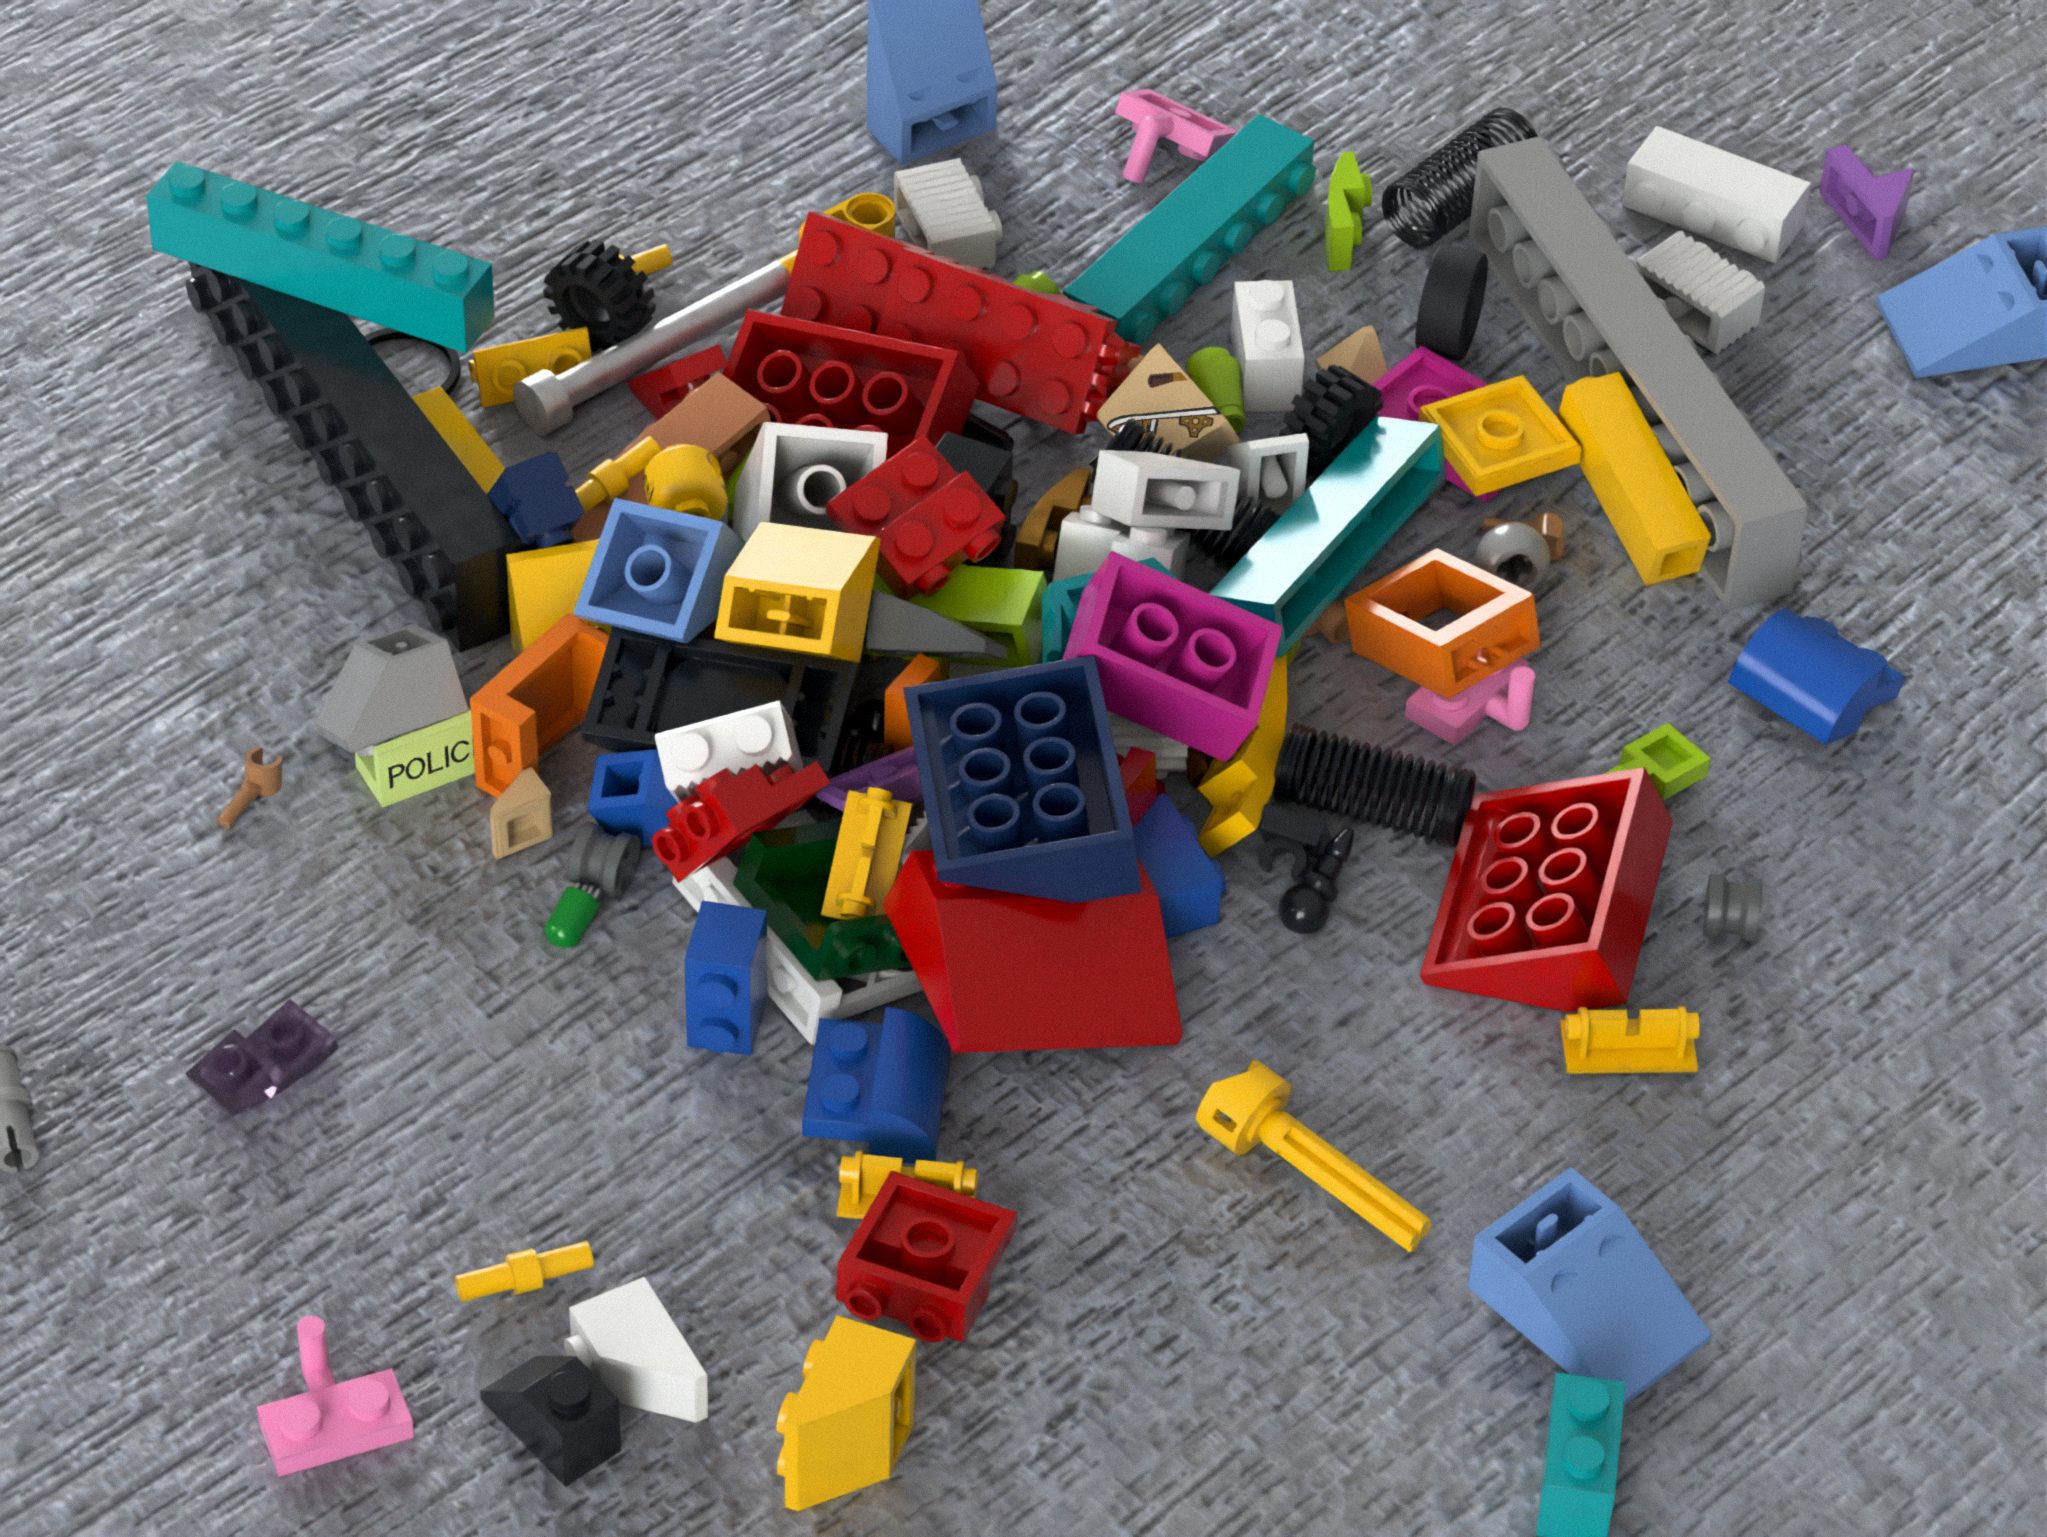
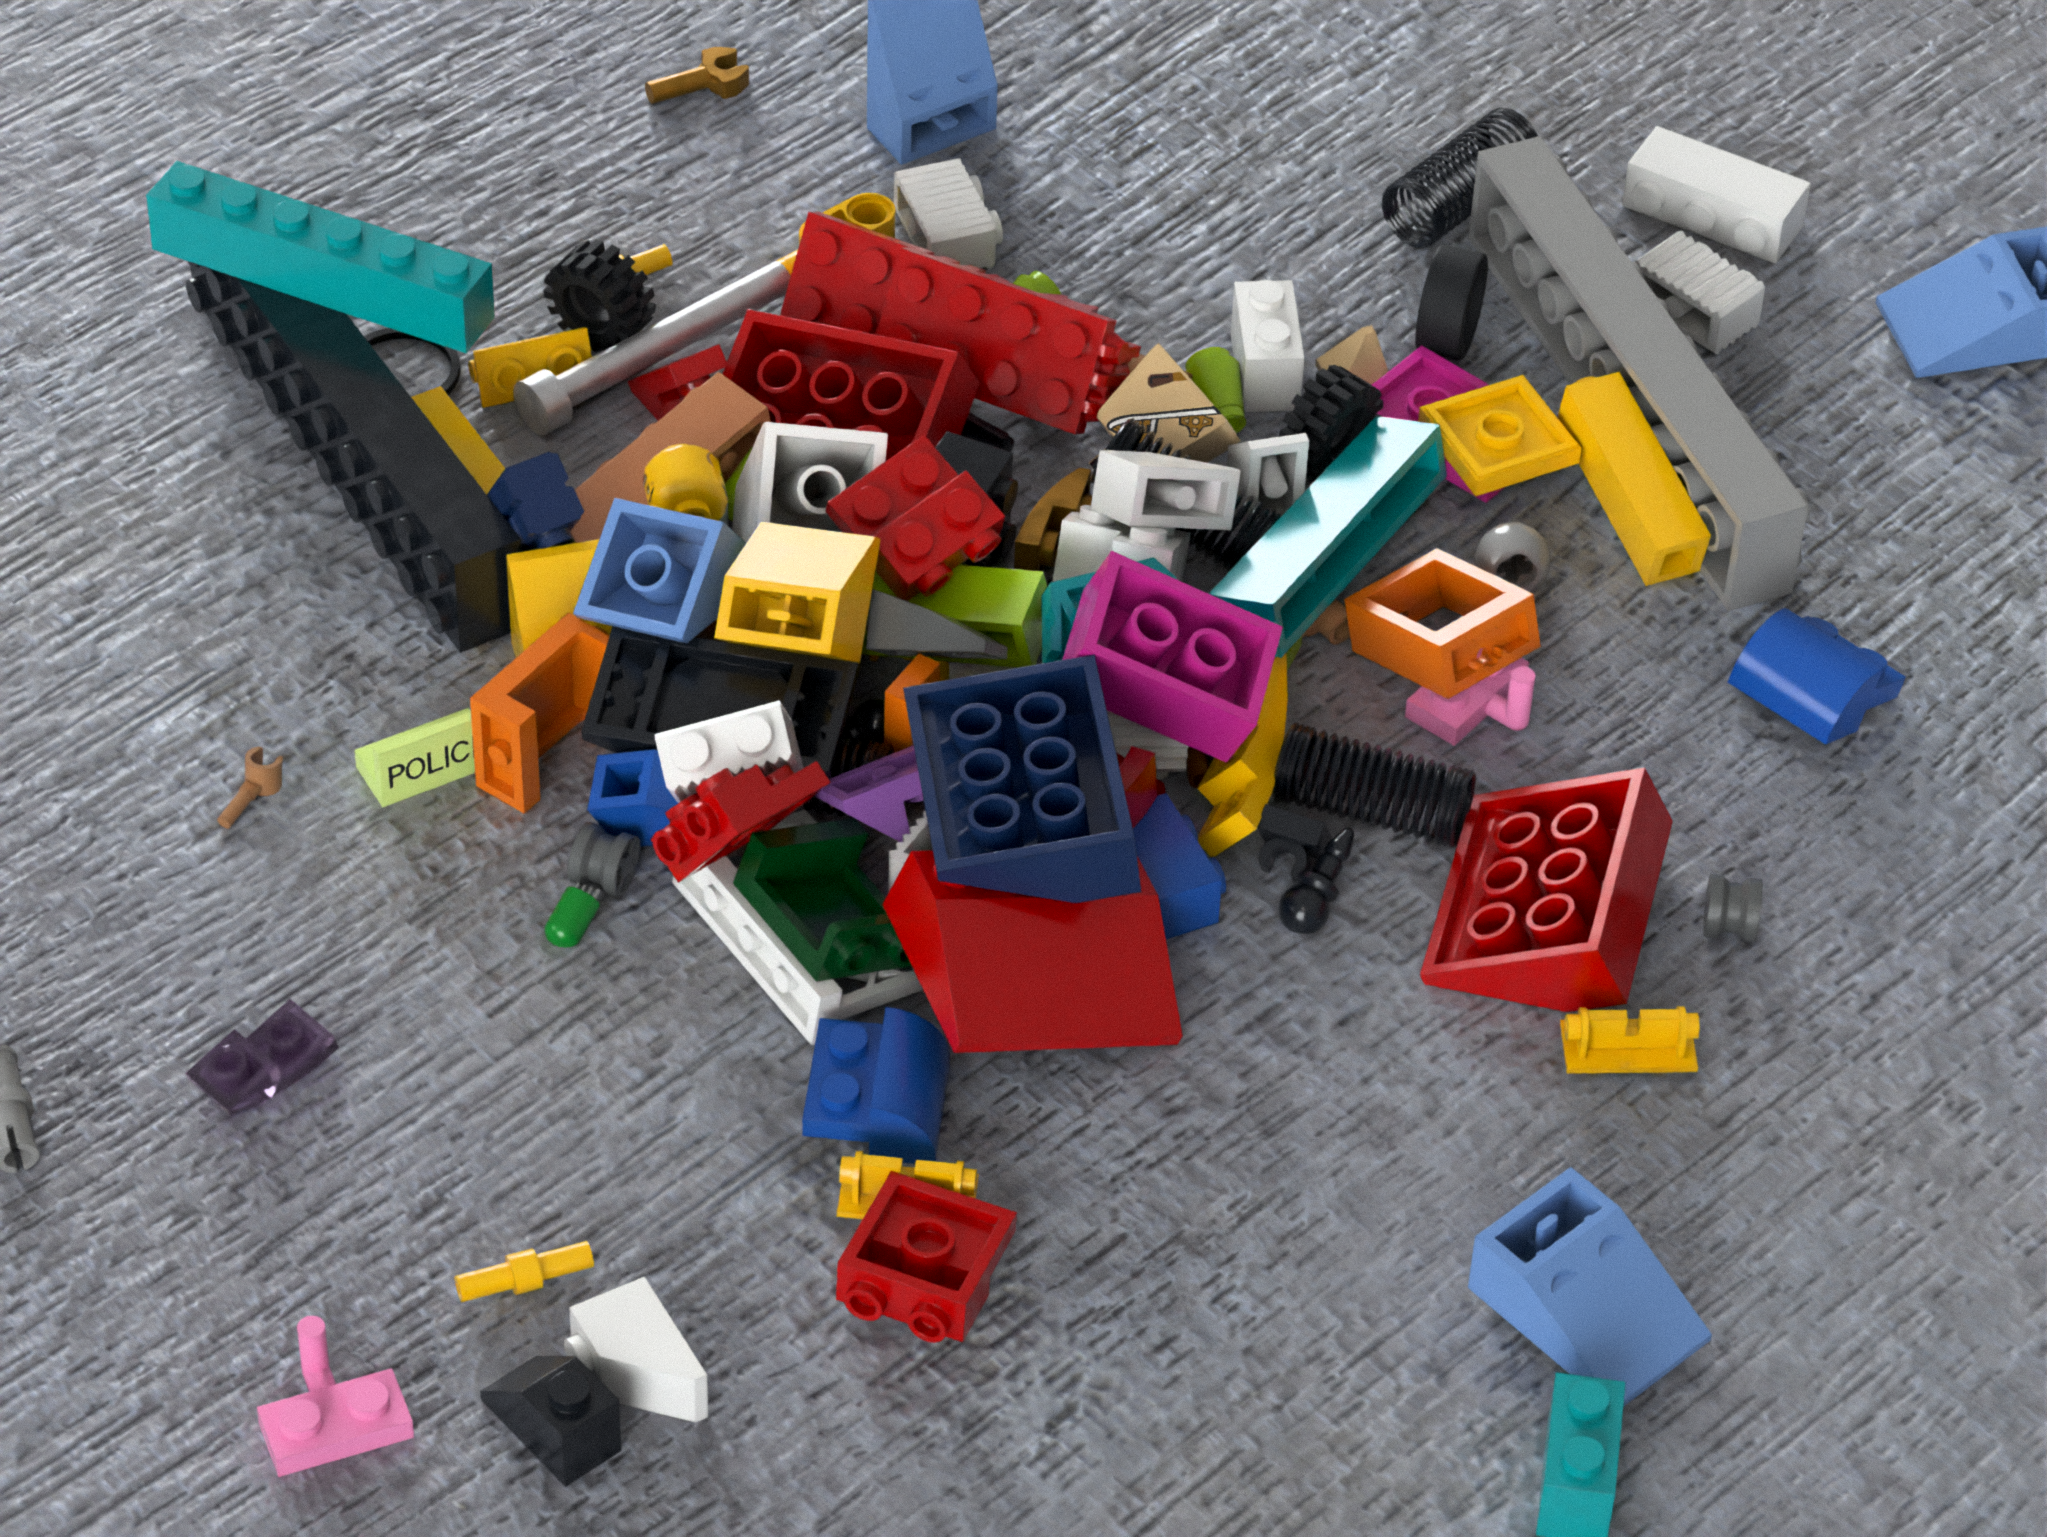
light grey slope [315,623,469,757] -> none
tan slope [489,767,553,859] -> none
yellow bar [575,436,662,515] -> none
blue brick [685,900,768,1056] -> none
yellow slope [776,1315,916,1511] -> none
yellow hinge [821,787,912,920] -> none
teal brick [1063,114,1316,346] -> none
bright pink plate [1115,89,1239,183] -> none
yellow piece [1196,1060,1432,1252] -> none
lime slope [1324,151,1372,272] -> none
medium nougat hand [1483,512,1565,561] -> none
lime plate [1607,723,1711,801] -> none
medium lavender slope [1819,144,1914,261] -> none
none -> pearl gold bar [645,47,749,104]

